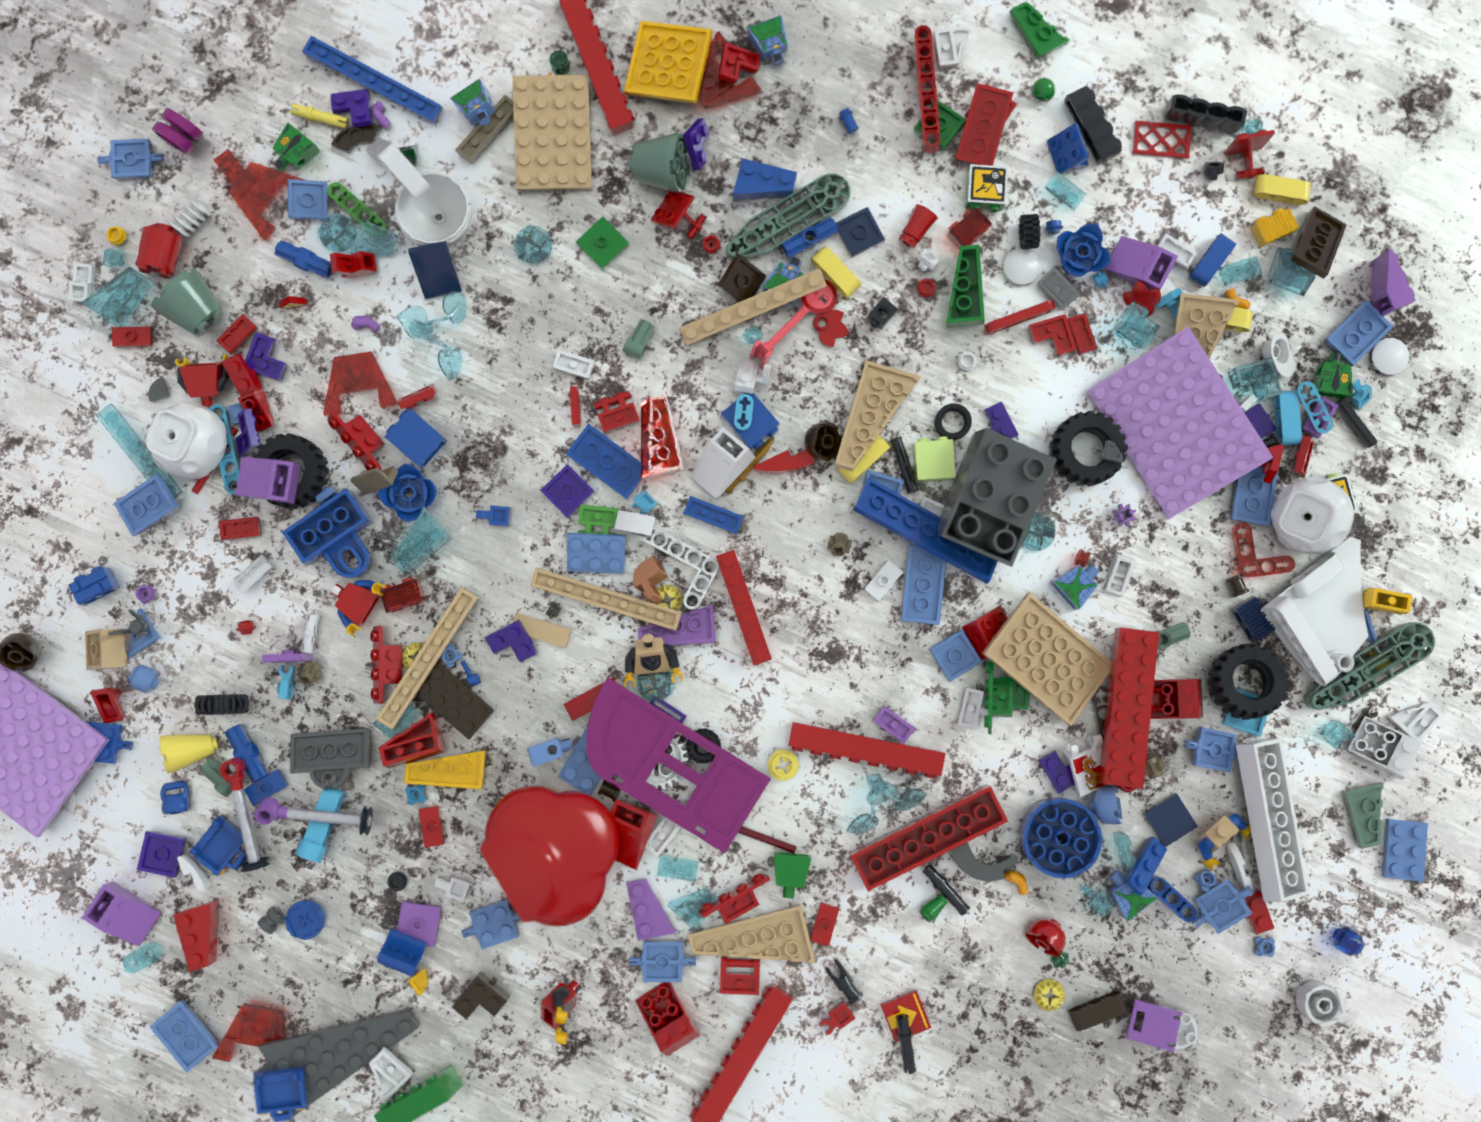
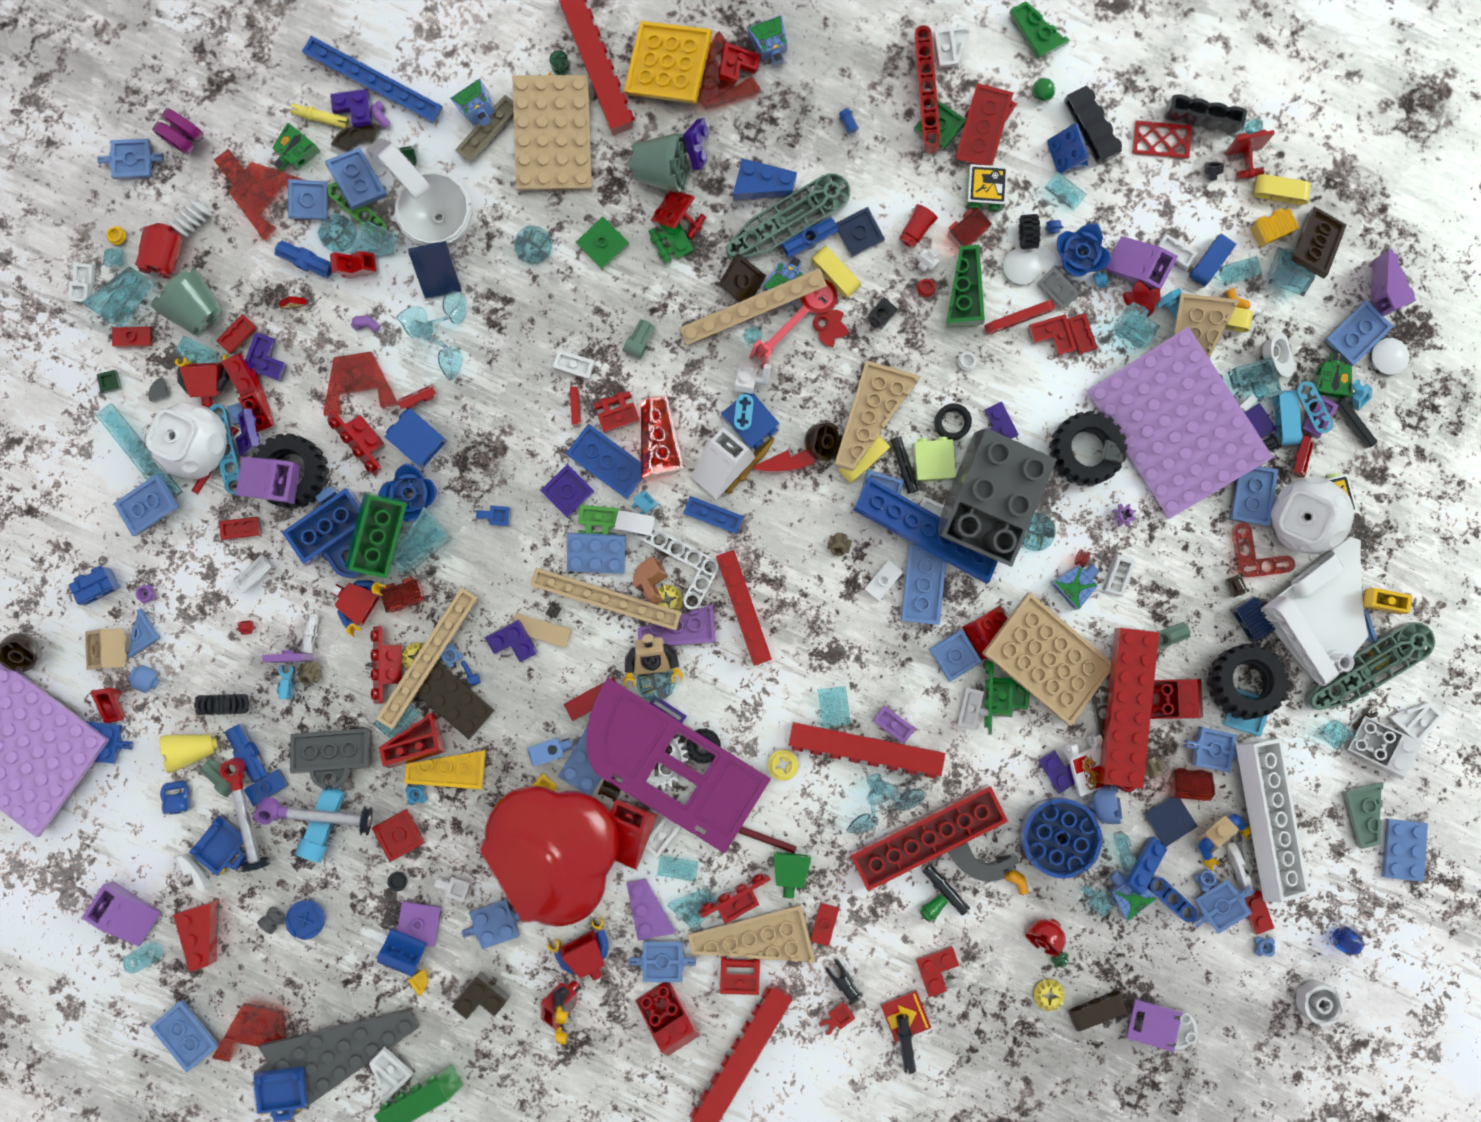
dark grey plant [108,609,149,639] -> none
dark purple plate [137,830,186,878] -> none
dark tan panel [350,466,398,495] -> none
red plate [418,805,445,848] -> none
red plate [702,235,721,254] -> none
red slope [1260,444,1284,484] -> none
none -> dark green tile [96,370,122,394]
none -> clear light blue plate [175,335,219,363]
none -> medium blue plate [325,147,387,210]
none -> green brick [345,491,407,579]
none -> red tile [372,809,425,862]
none -> yellow tile [532,773,558,790]
none -> red torso [548,917,609,980]
none -> green plate [648,222,694,265]
none -> clear light blue plate [818,686,851,728]
none -> red plate [915,946,959,997]
none -> clear red brick [1169,768,1215,801]

